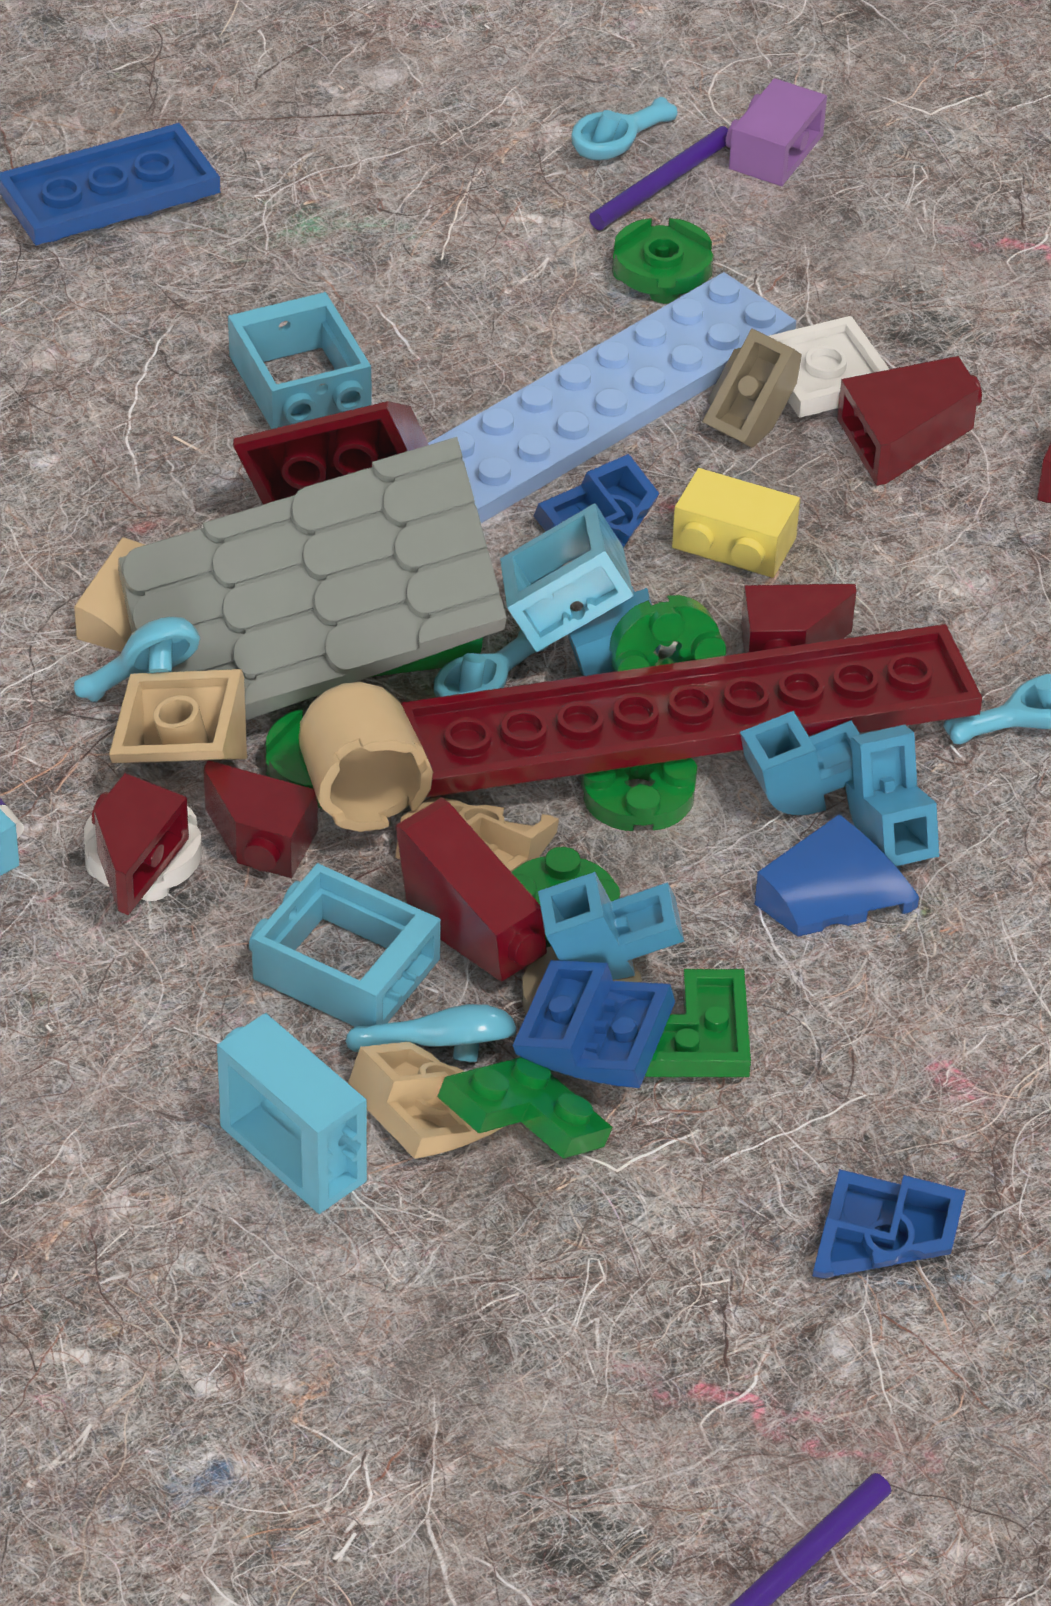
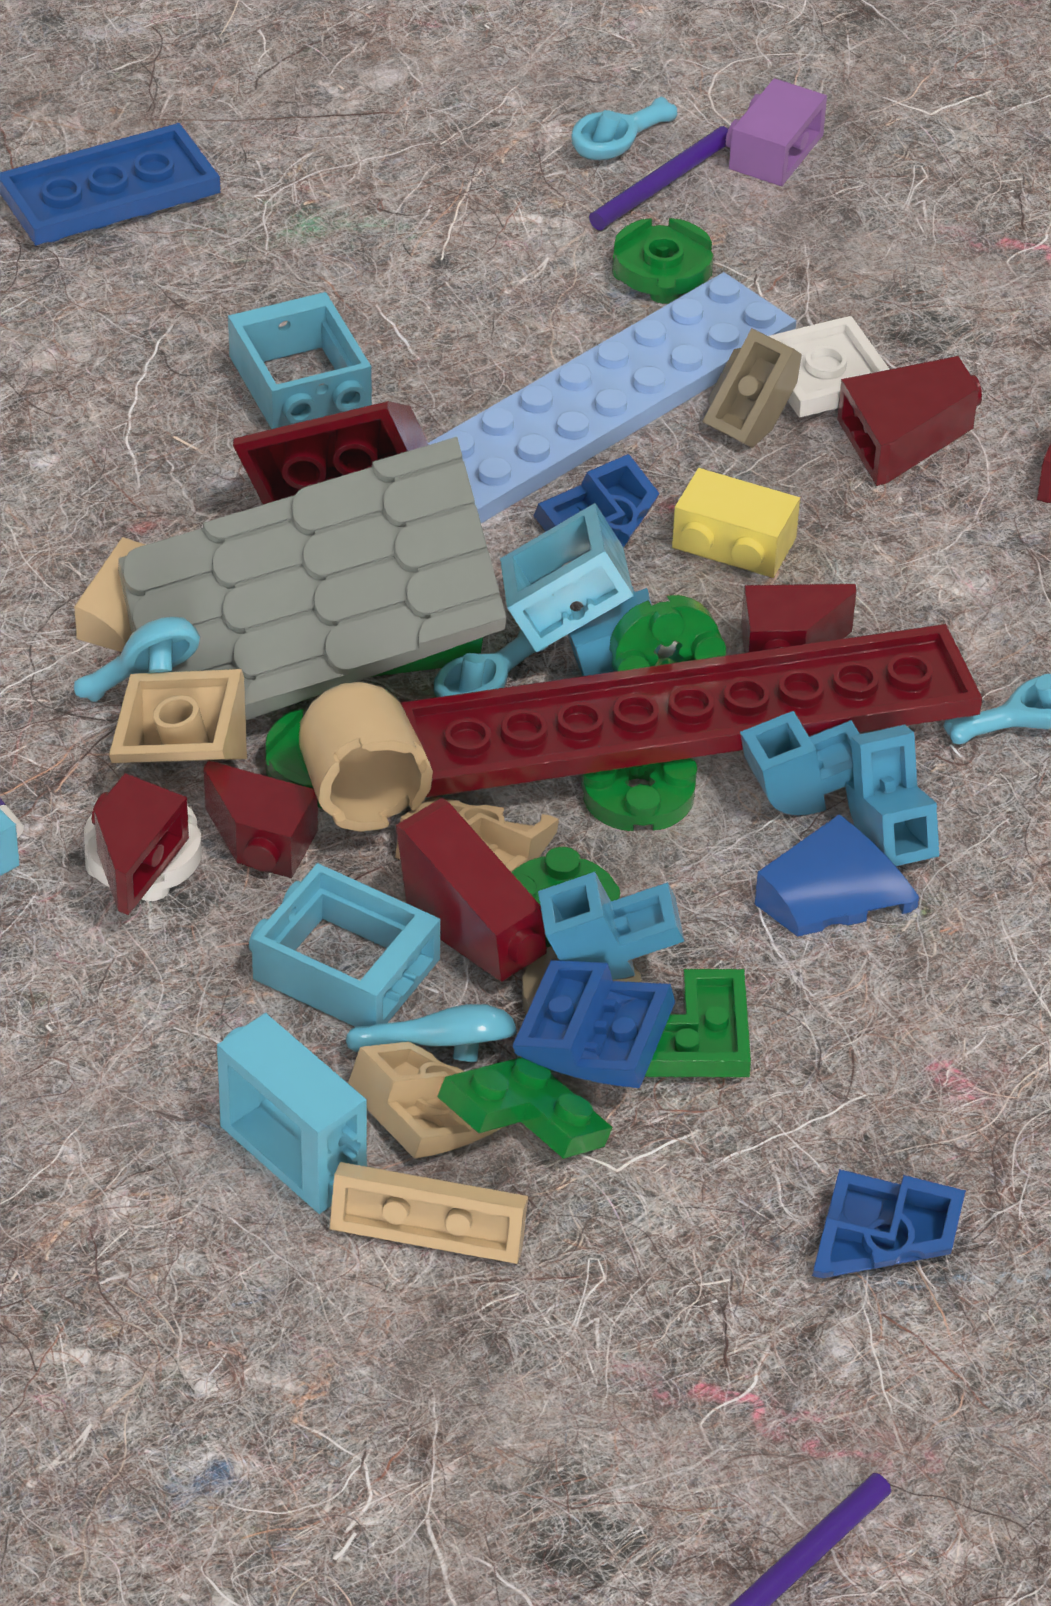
none -> tan plate [330,1162,528,1264]

